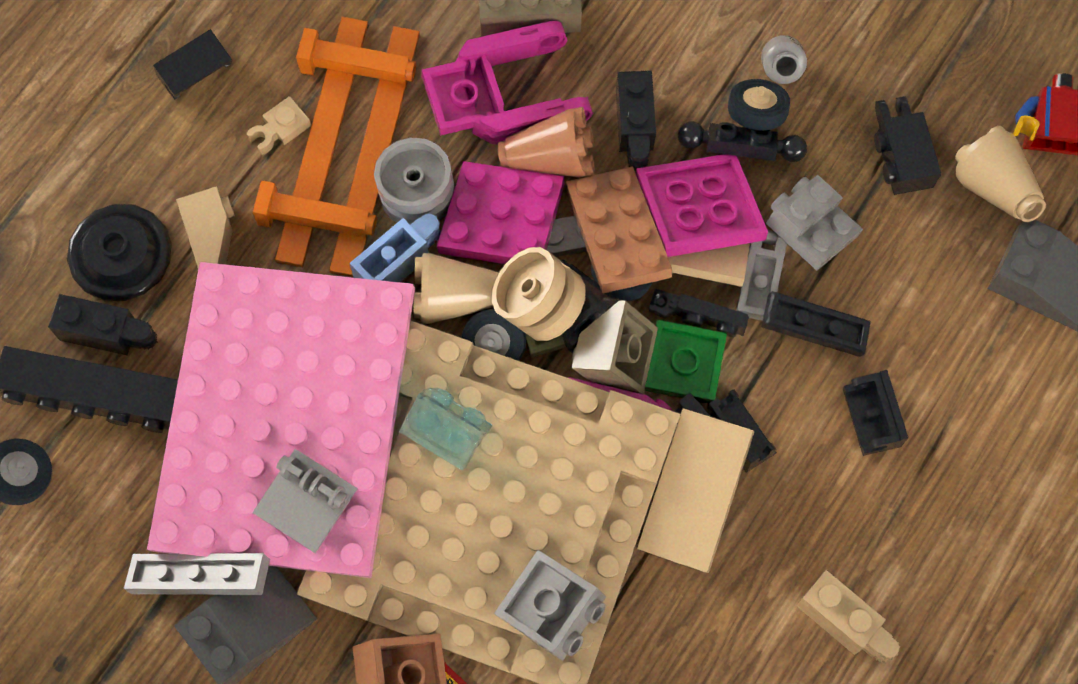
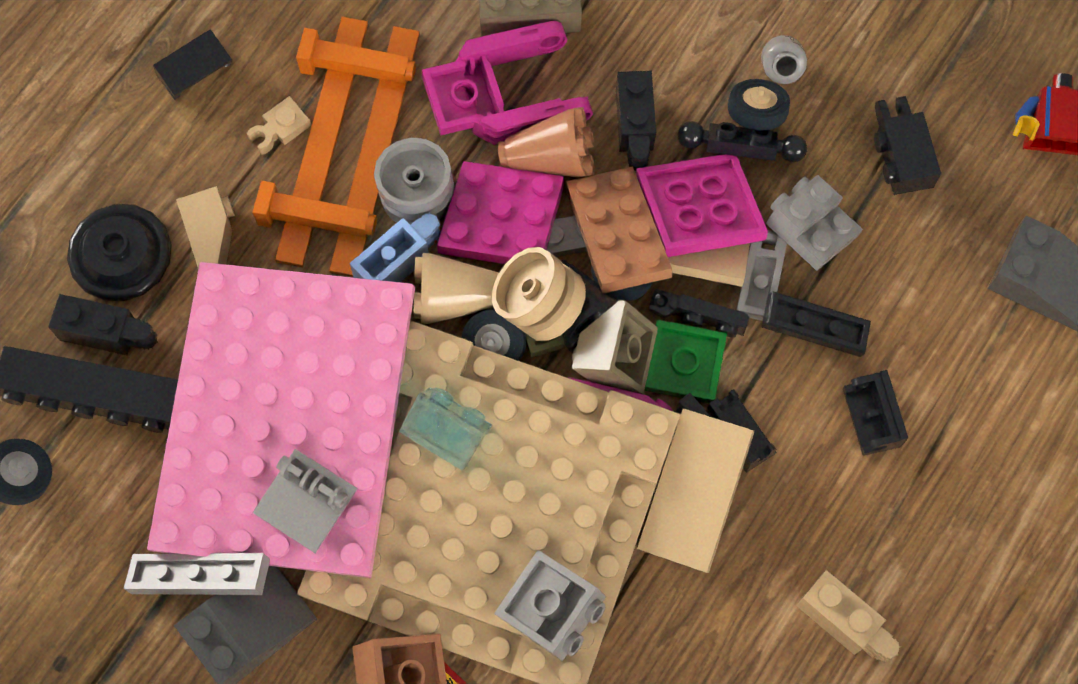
tan cone [955,126,1046,222] -> none

